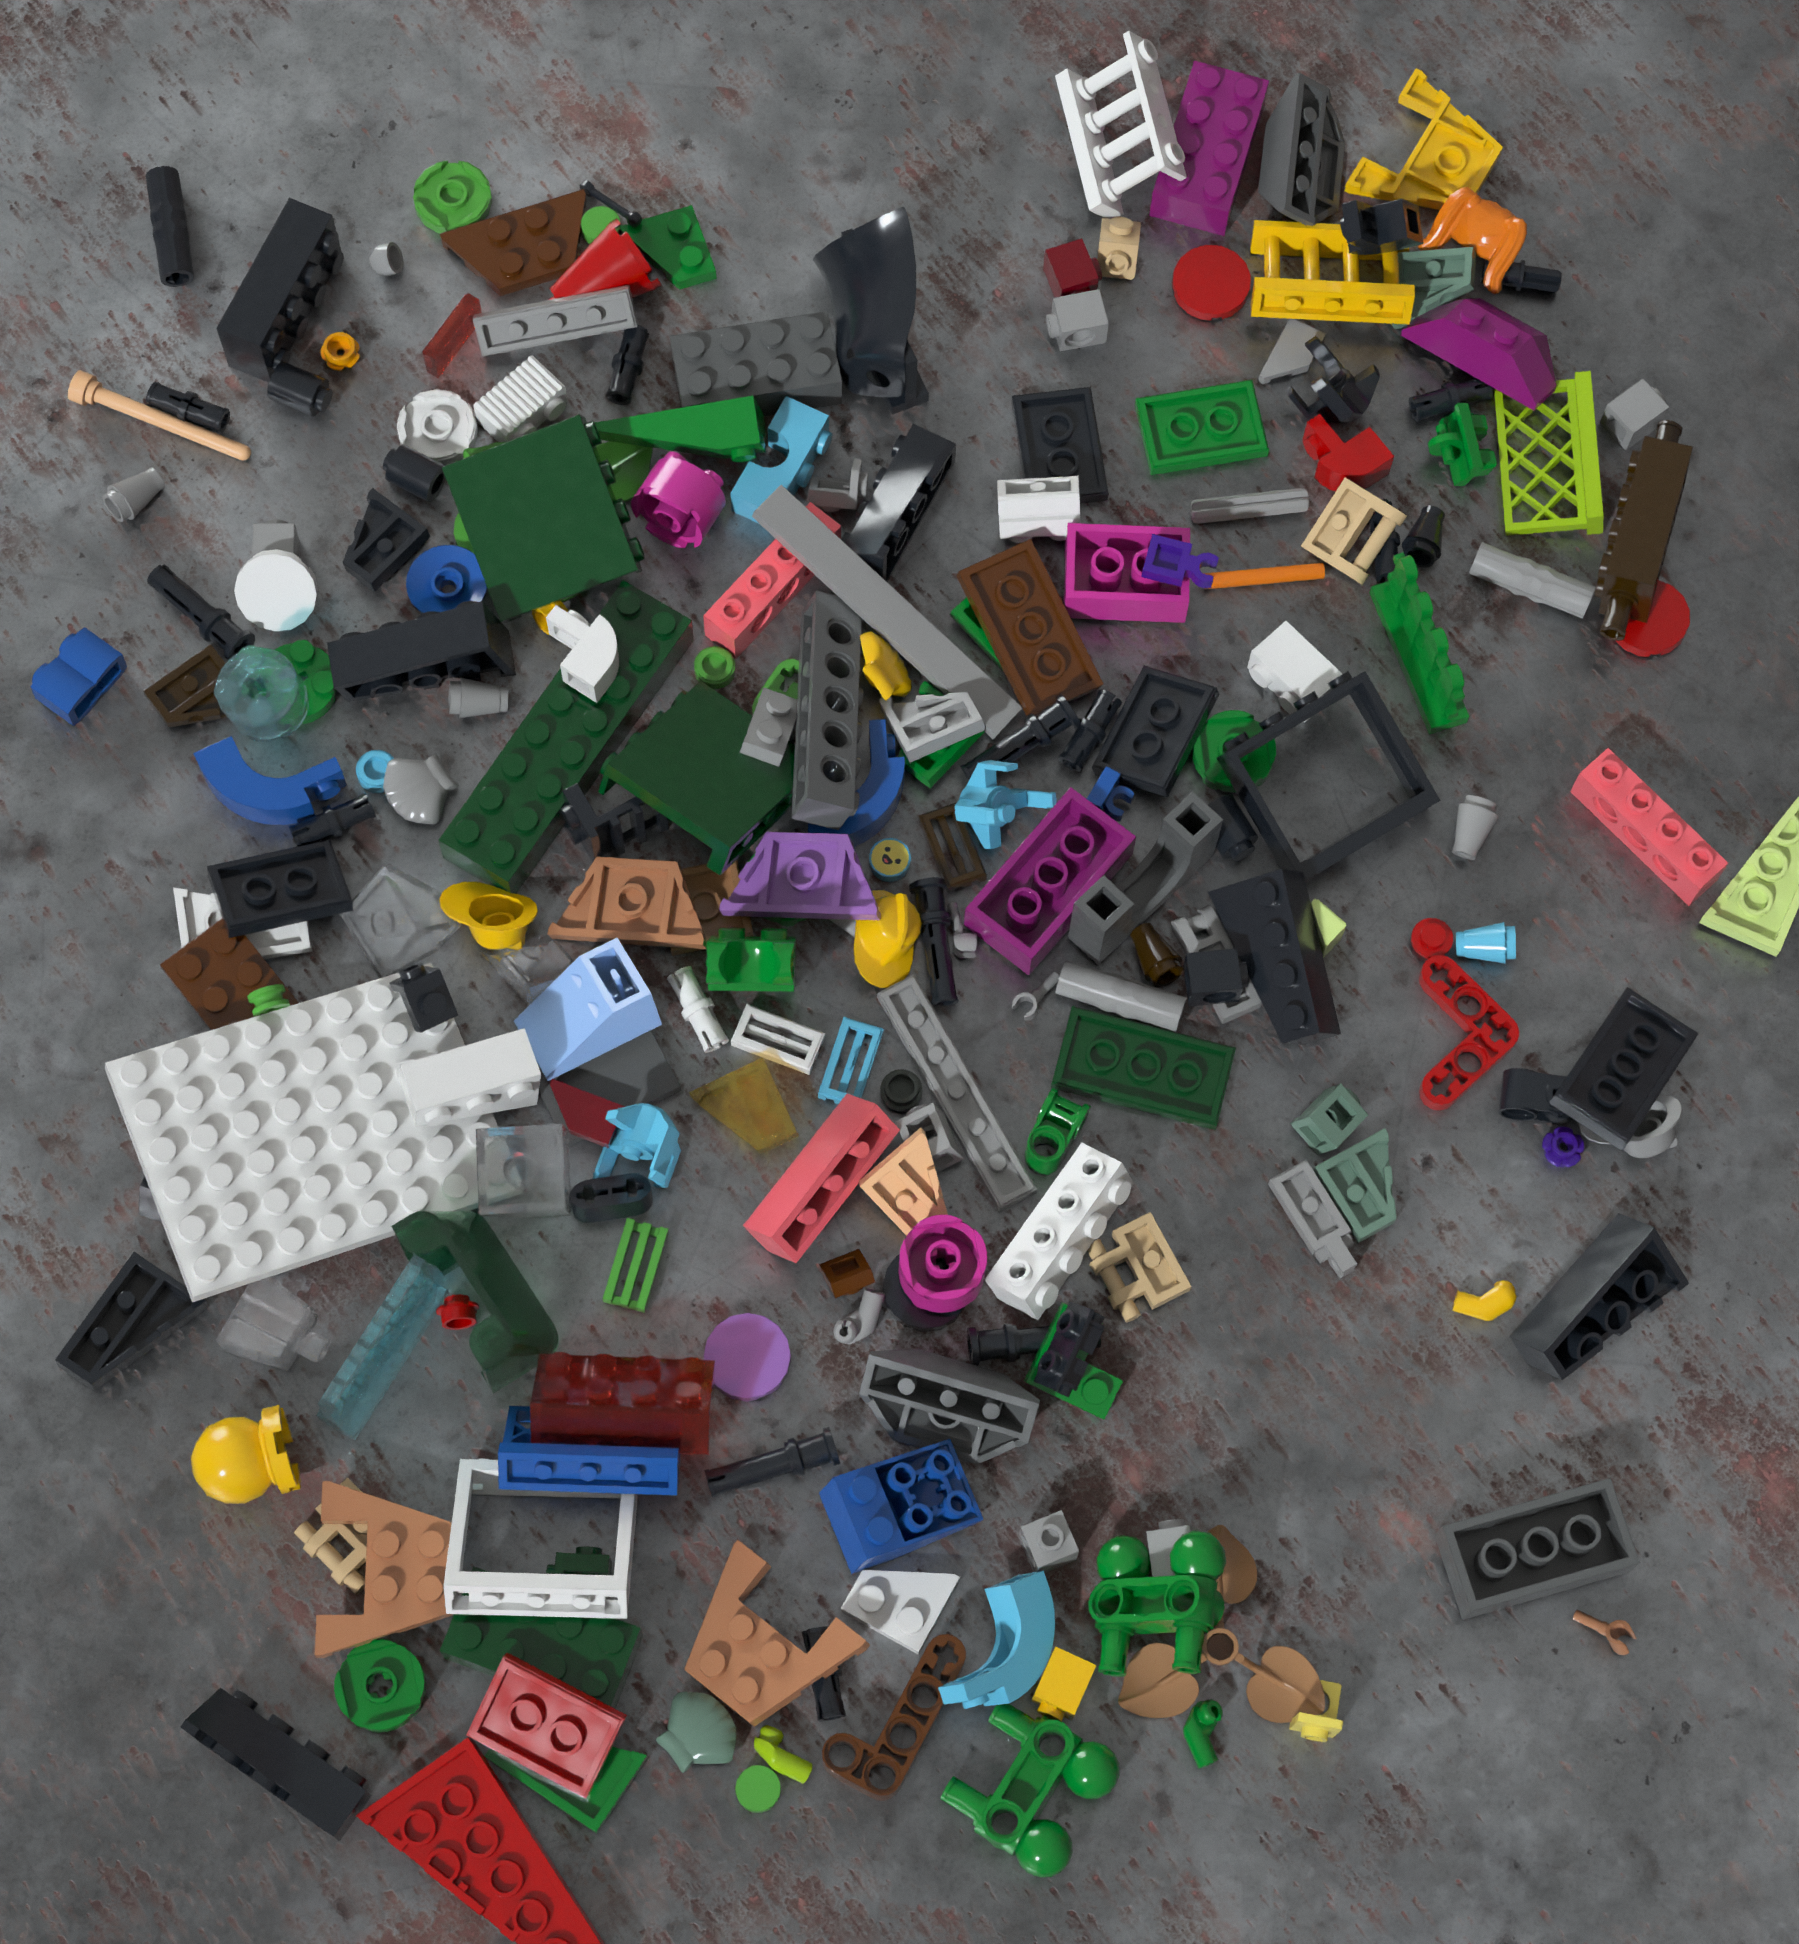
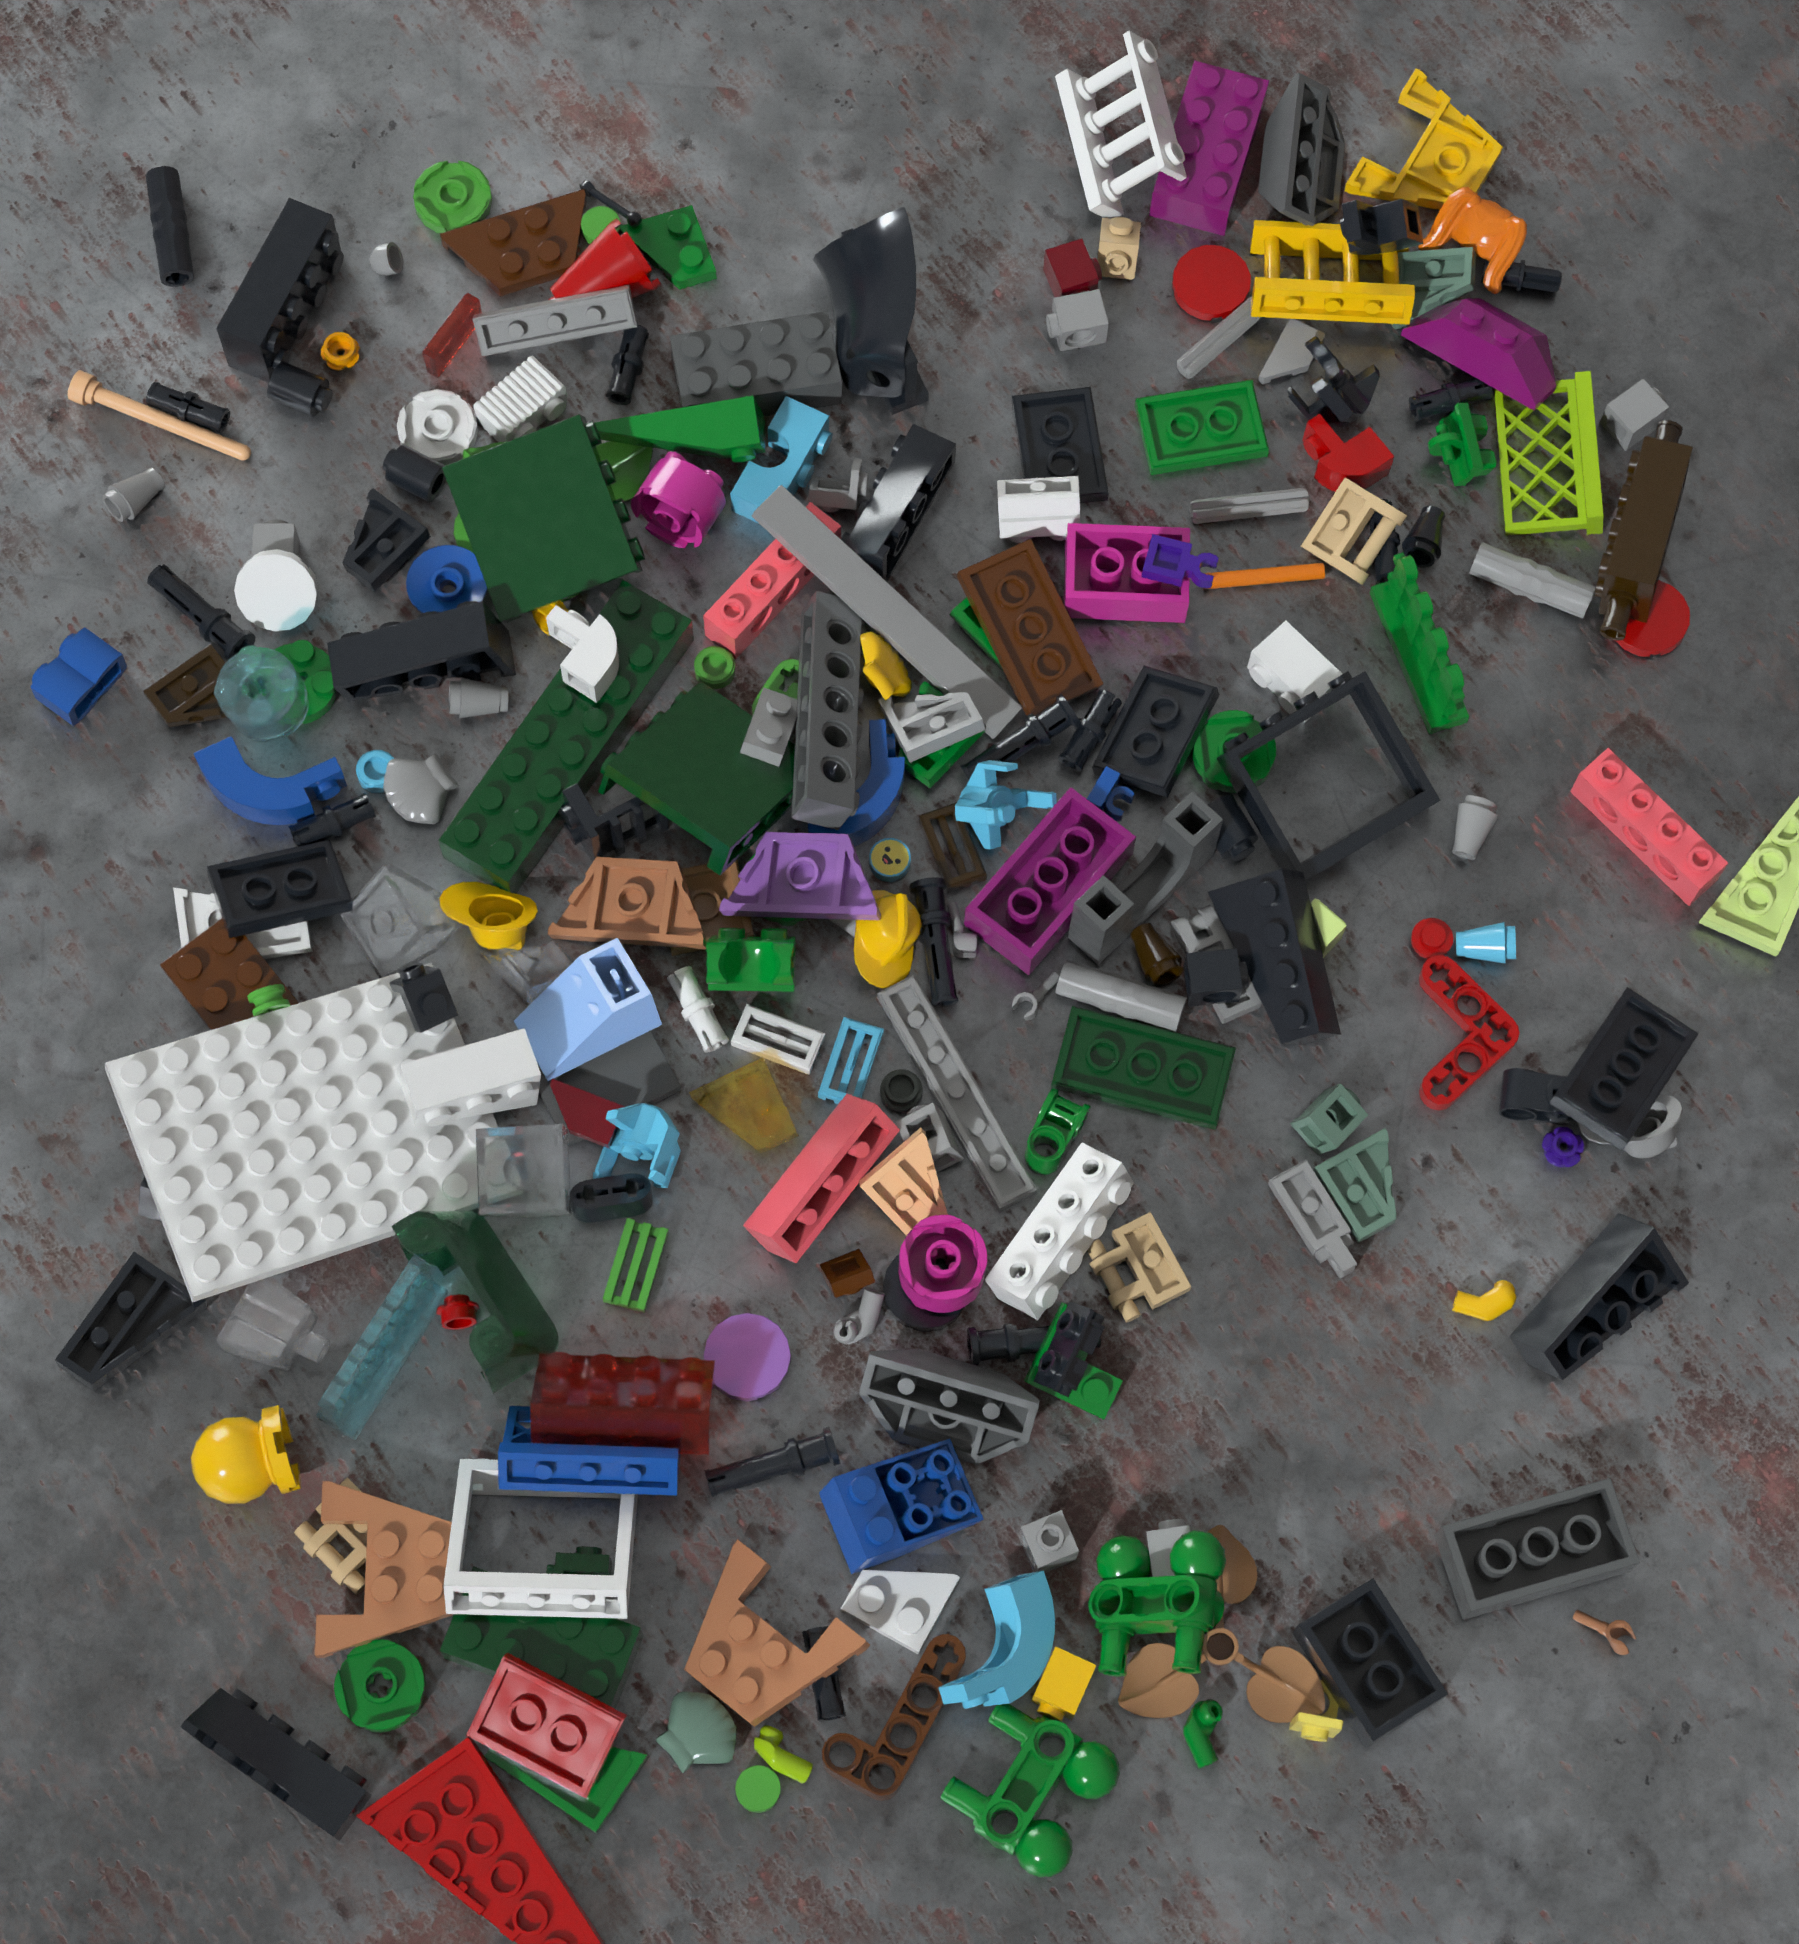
none -> light grey axle [1176,268,1298,379]
none -> black brick [1293,1578,1448,1748]

